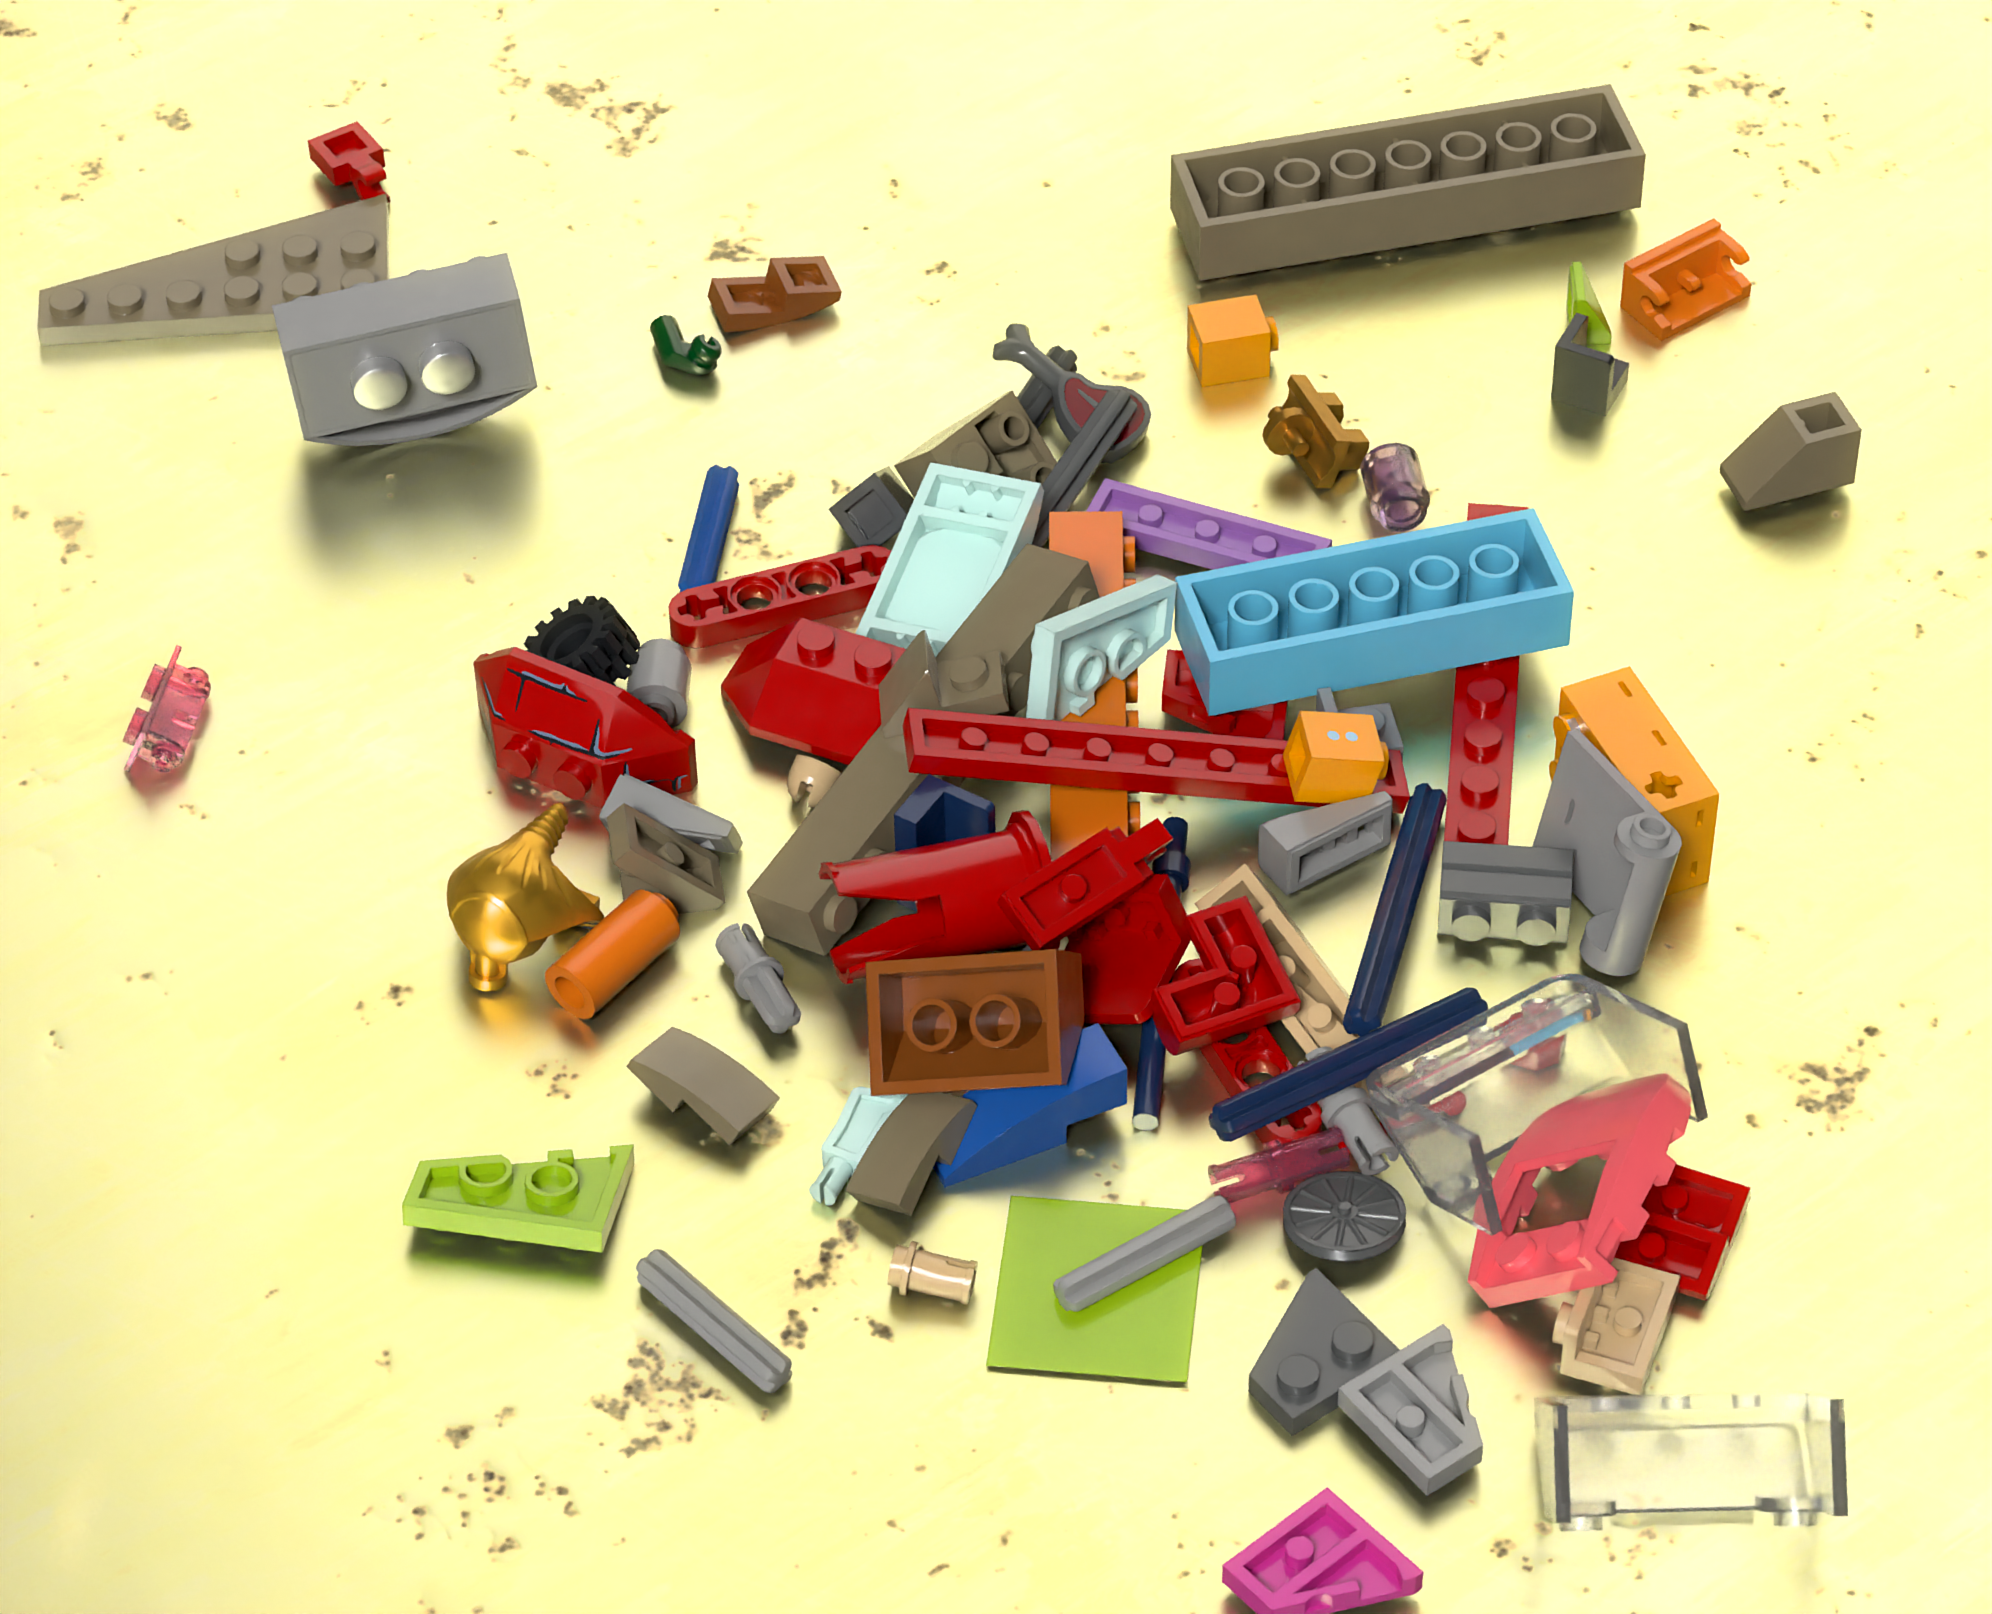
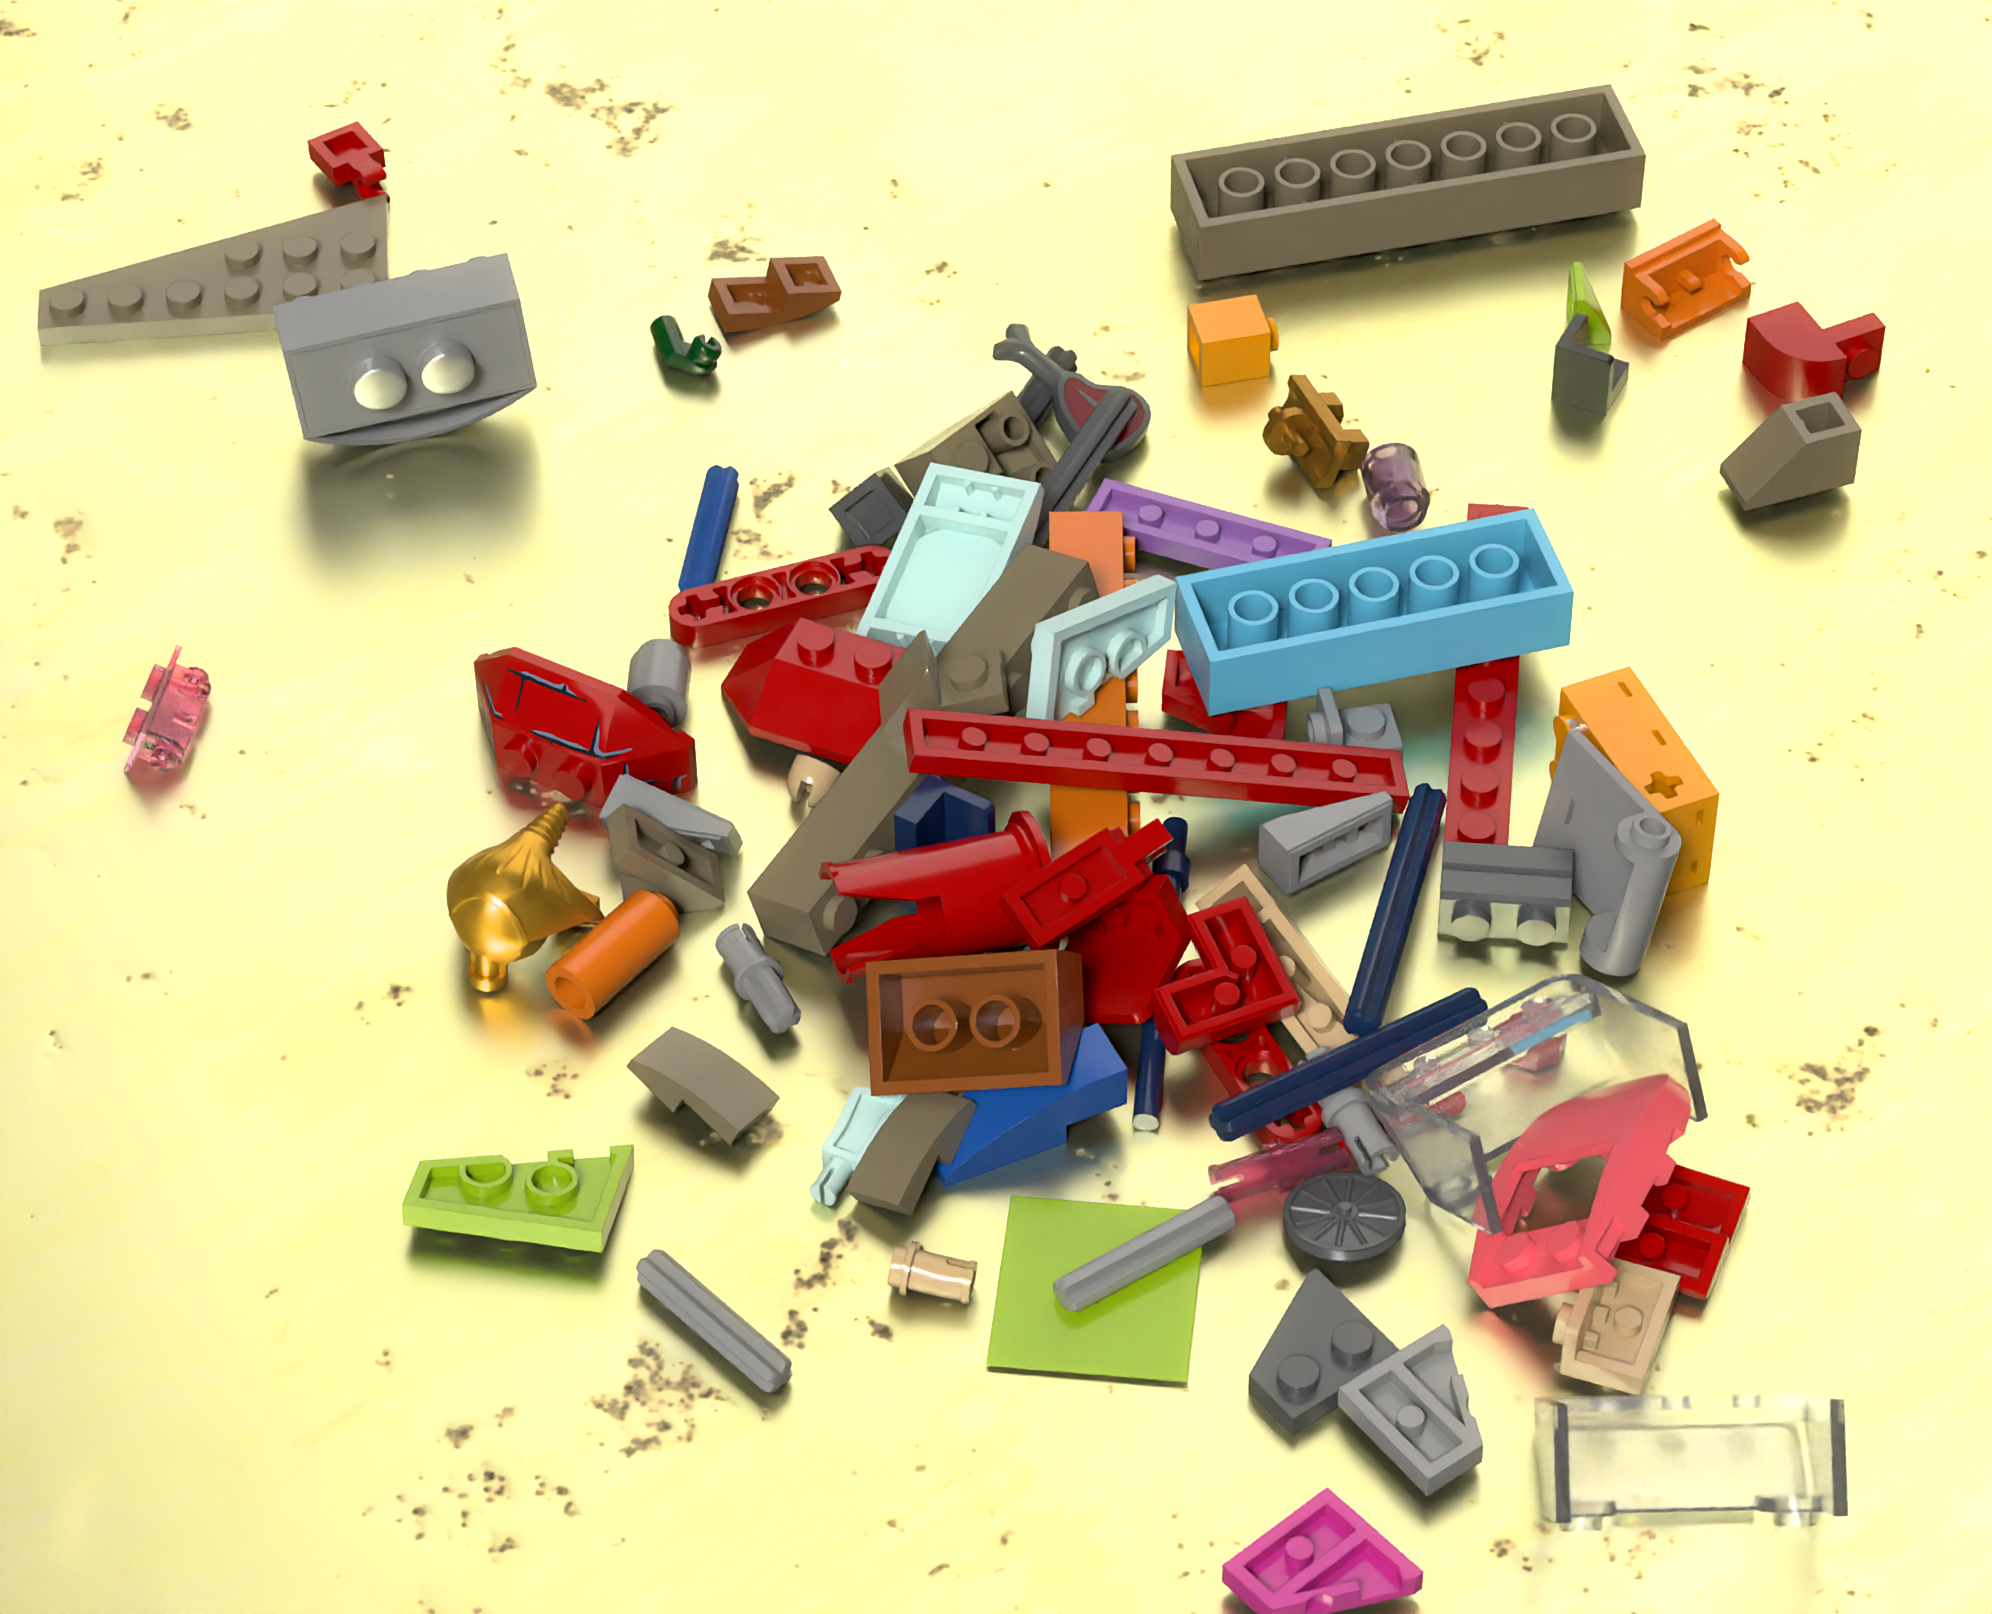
black tyre [523,595,640,686] -> none
light orange brick [1283,711,1389,803] -> none
none -> red brick [1742,301,1886,402]

